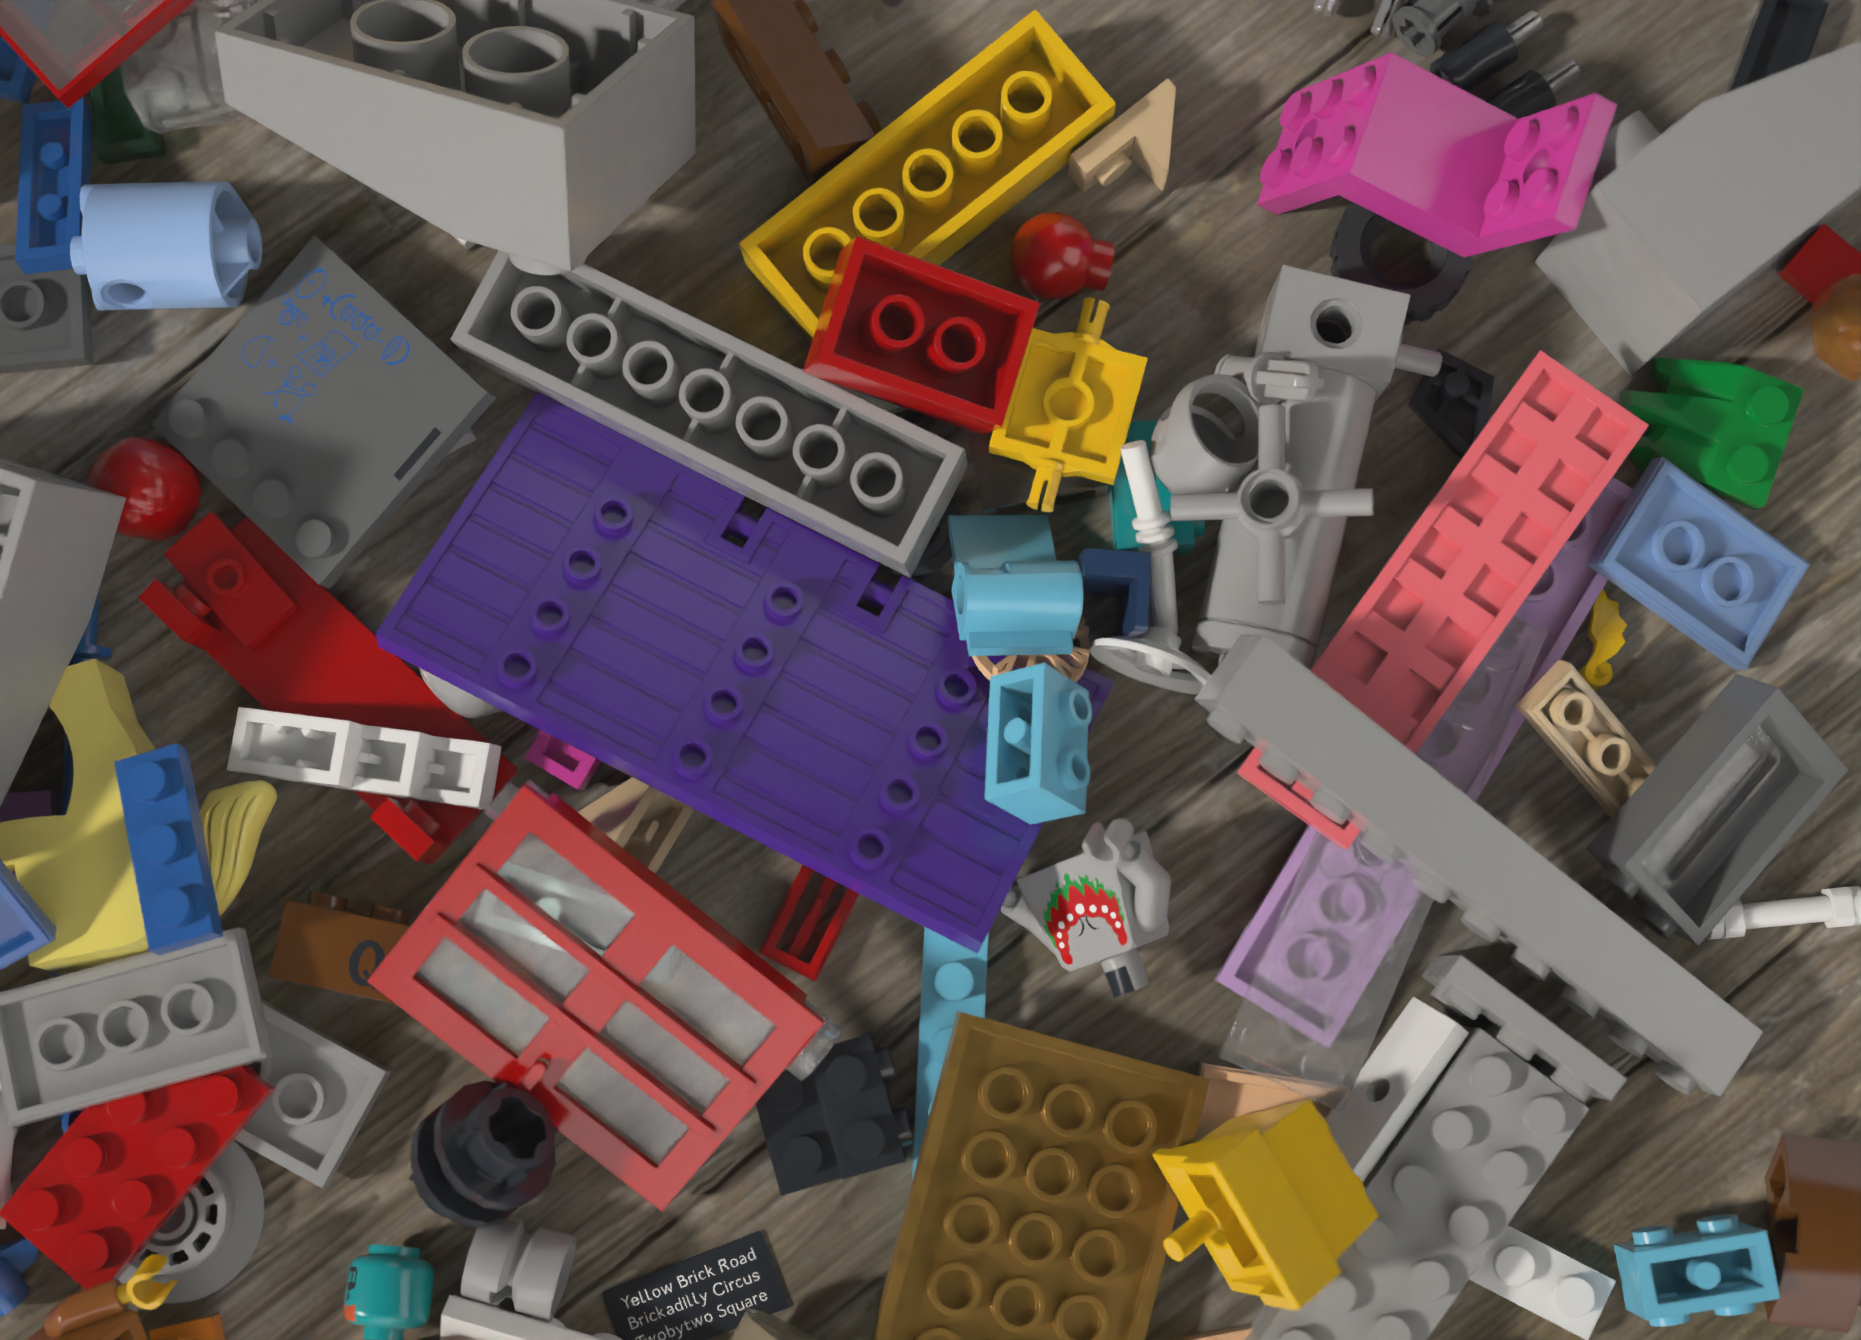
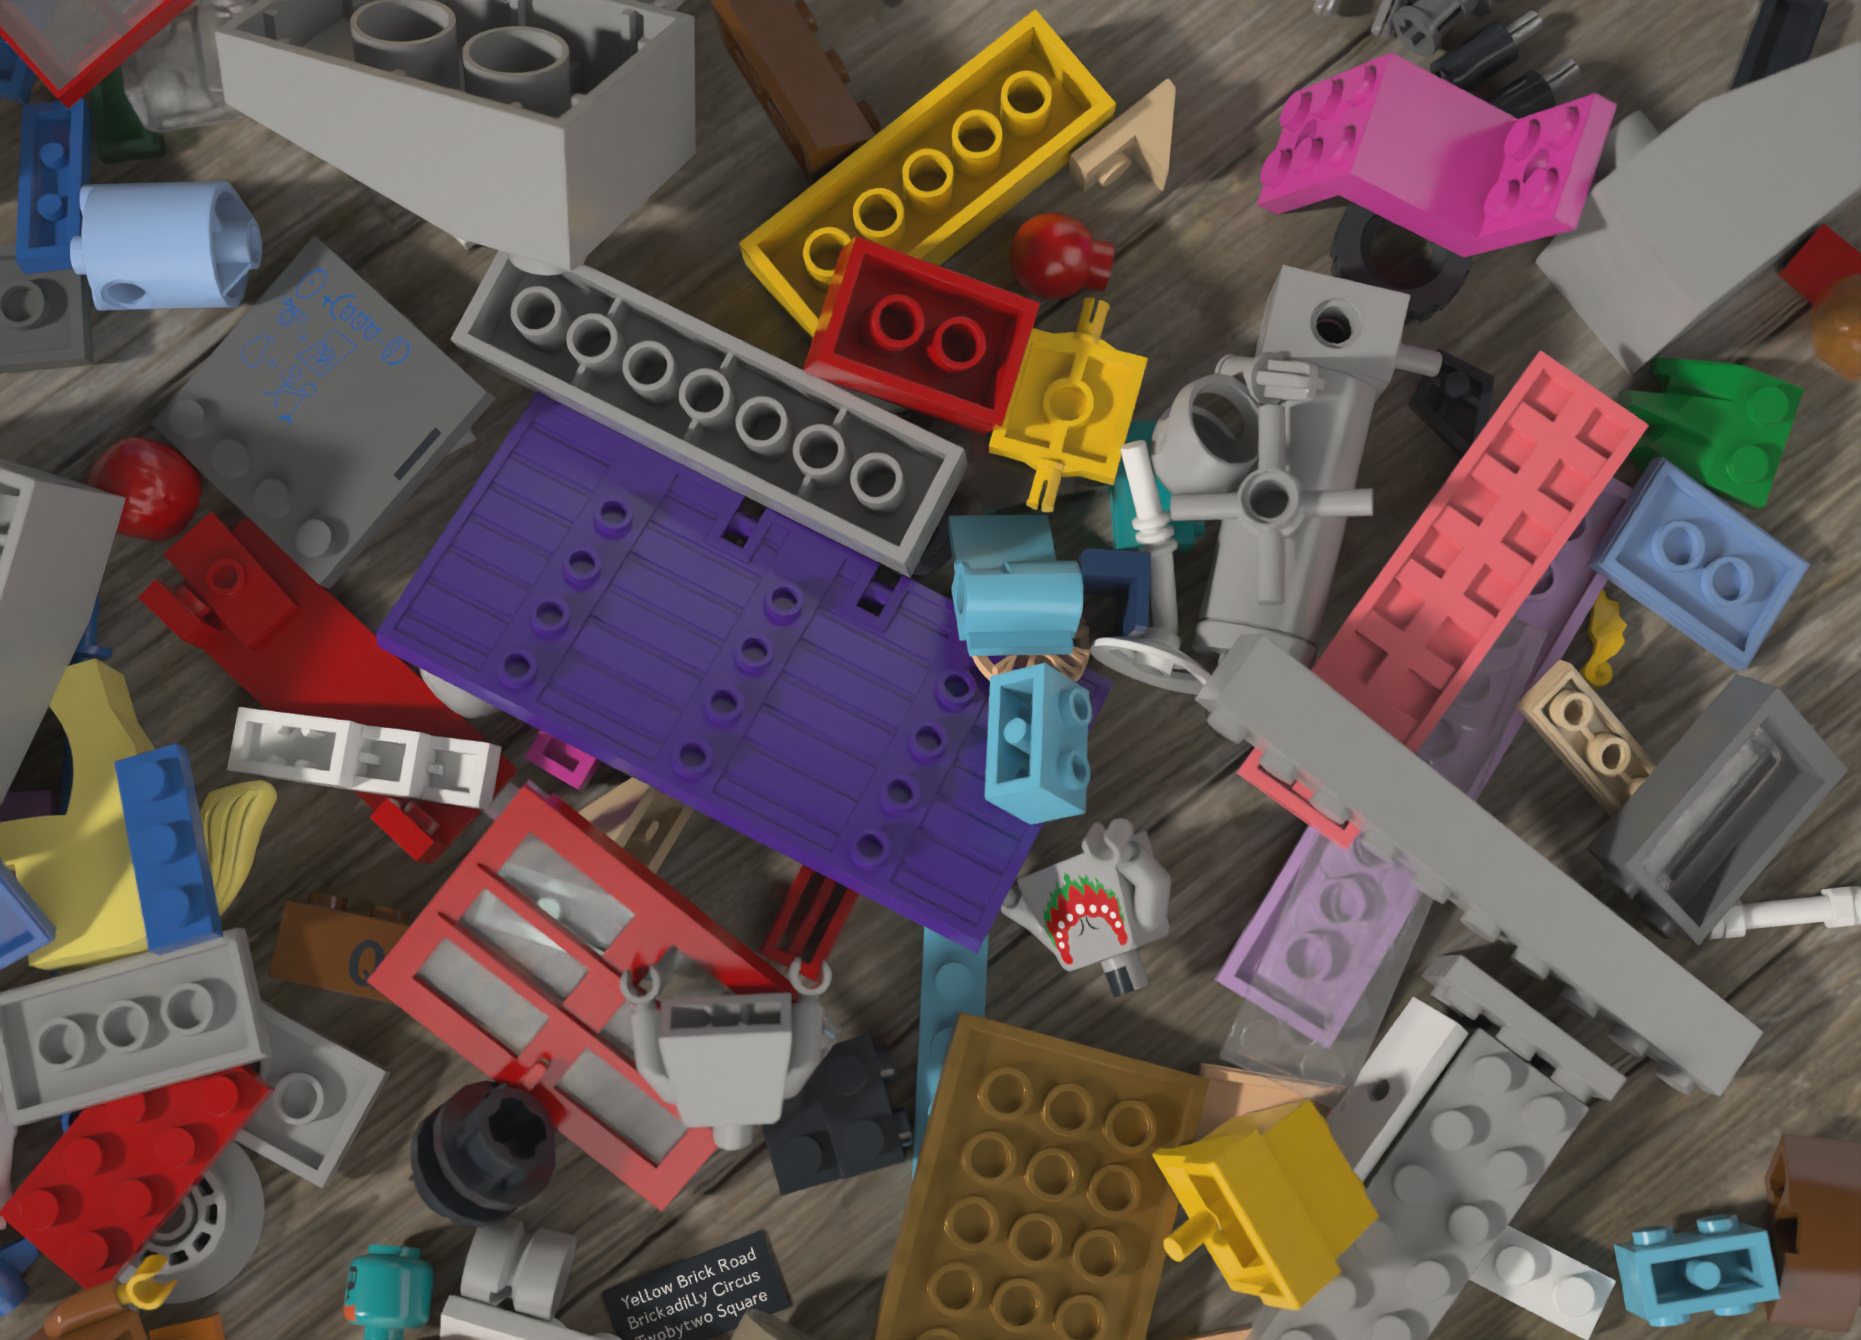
none -> light grey torso [620,957,832,1150]

